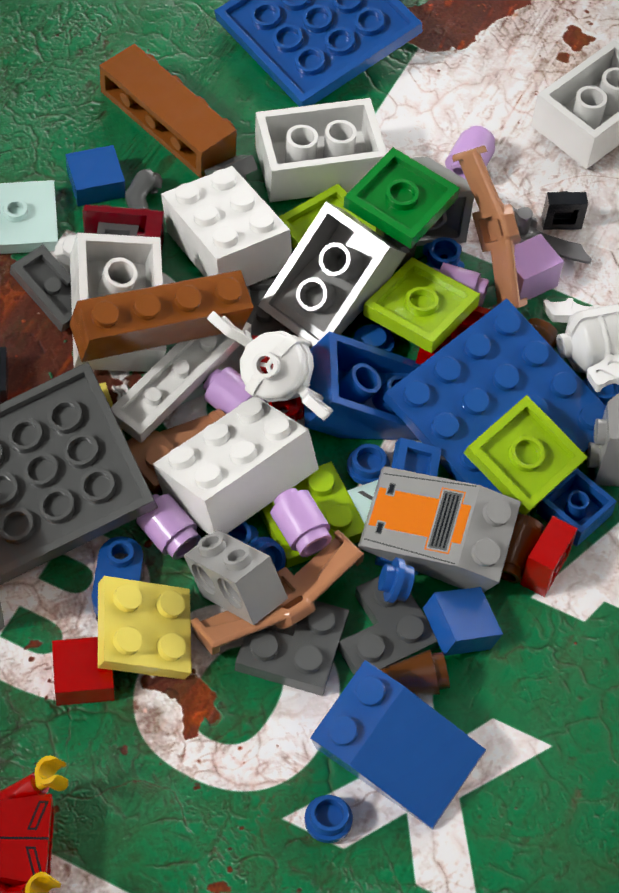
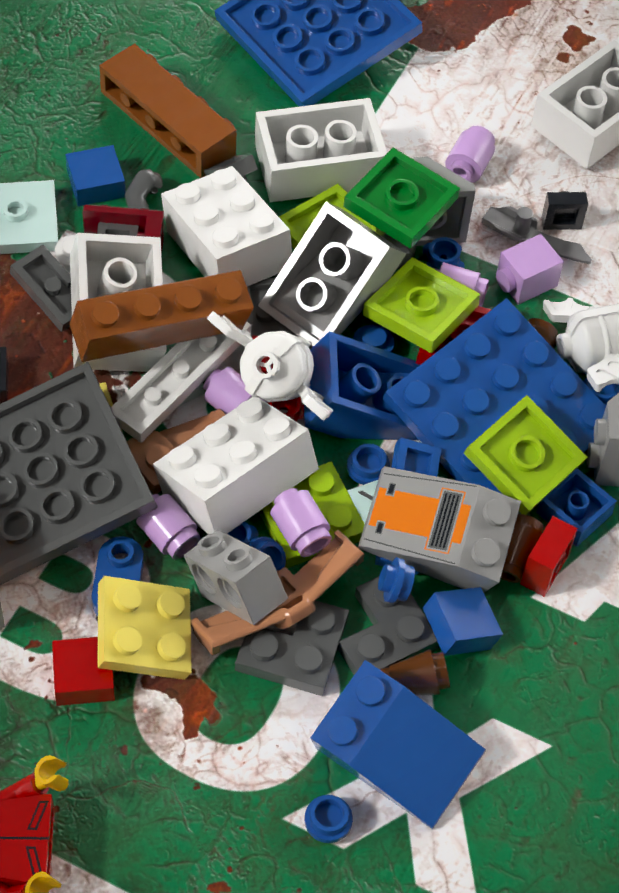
nougat plate [452,145,528,308] -> none

